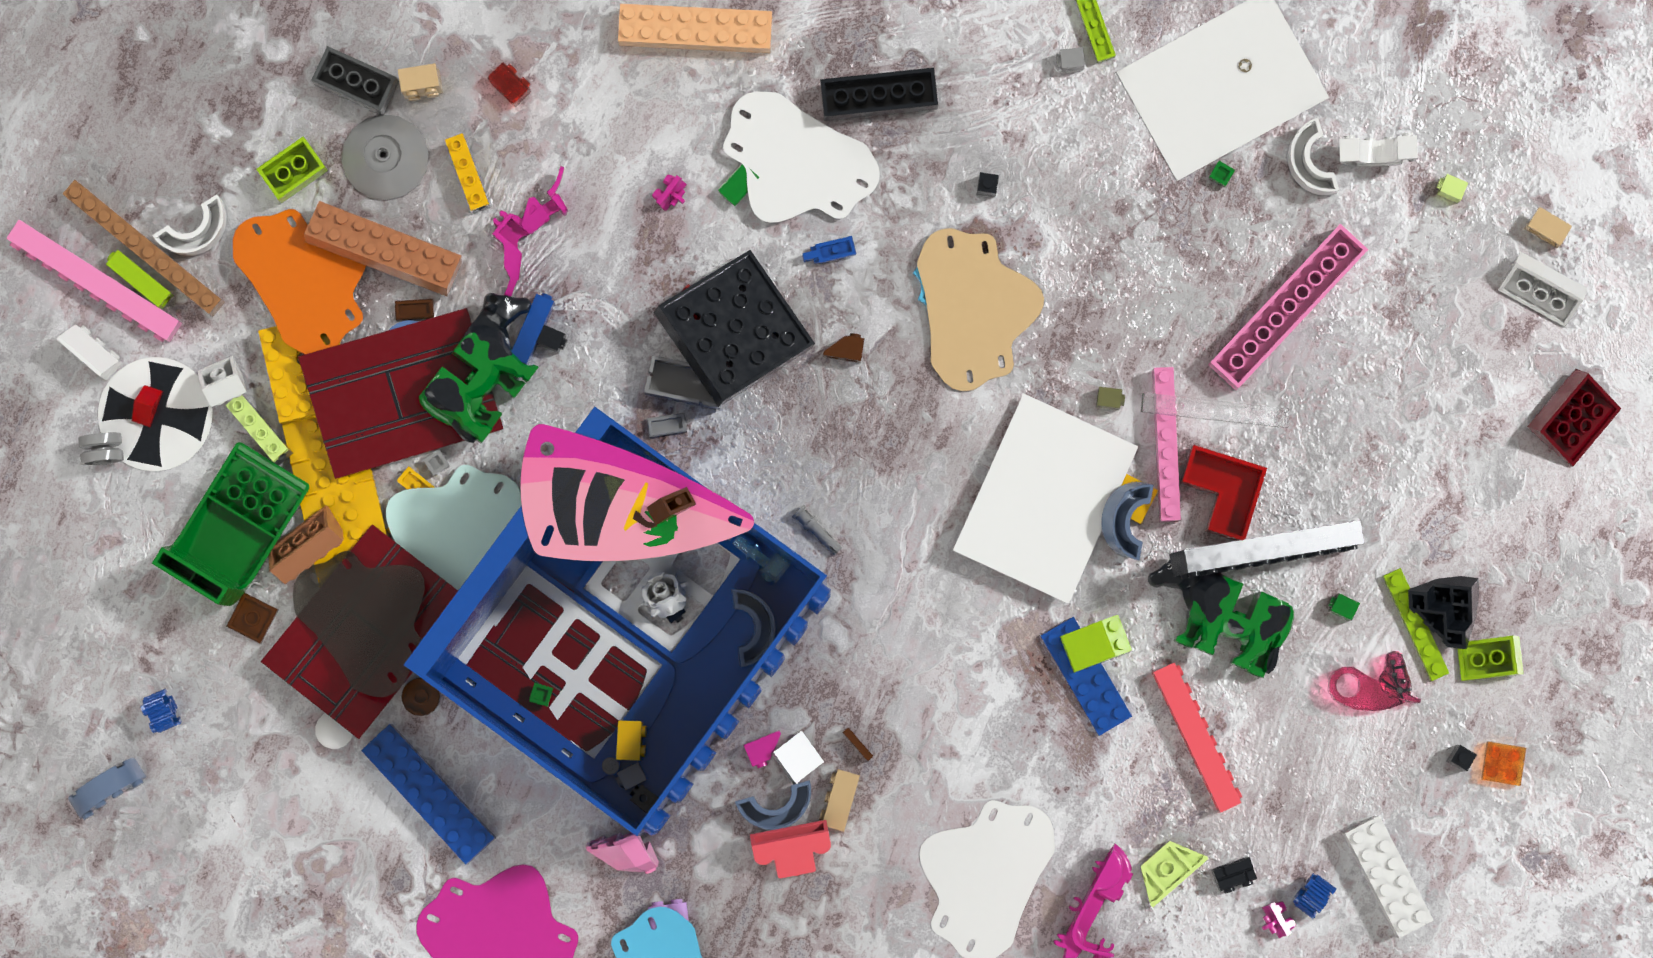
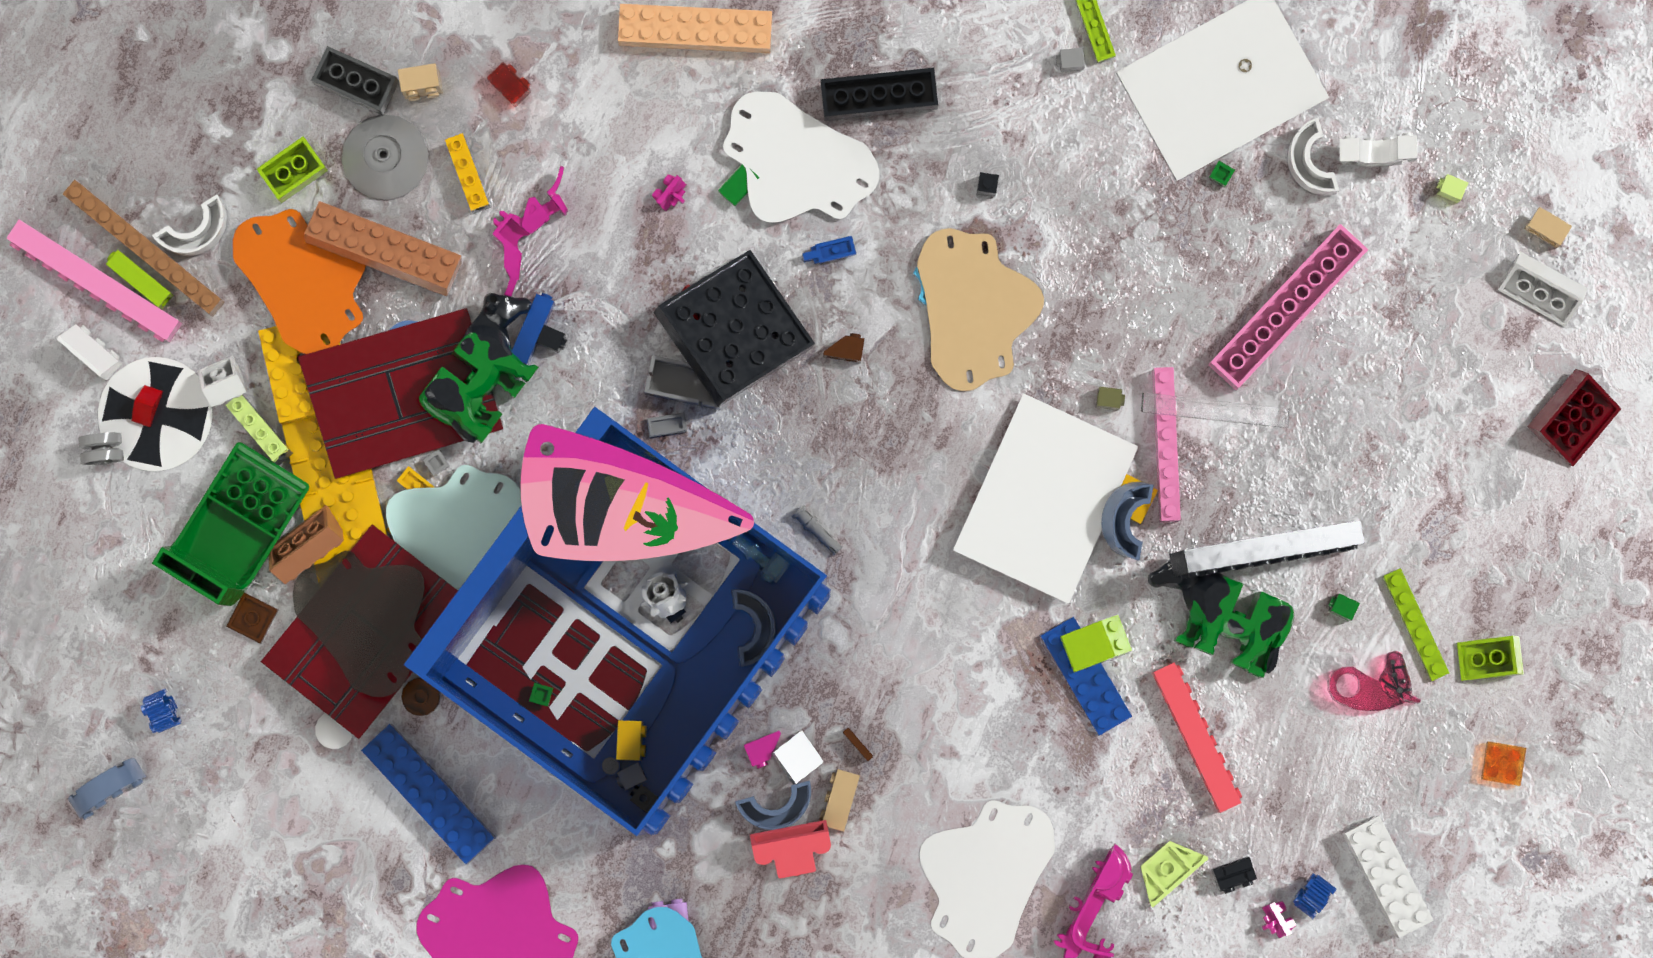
reddish brown tile [395,299,434,321] -> none
bright pink brick [586,832,659,874] -> none
reddish brown slope [646,487,696,525] -> none
red piece [1180,445,1267,541] -> none
black brick [1408,576,1479,649] -> none
black brick [1447,745,1477,771] -> none

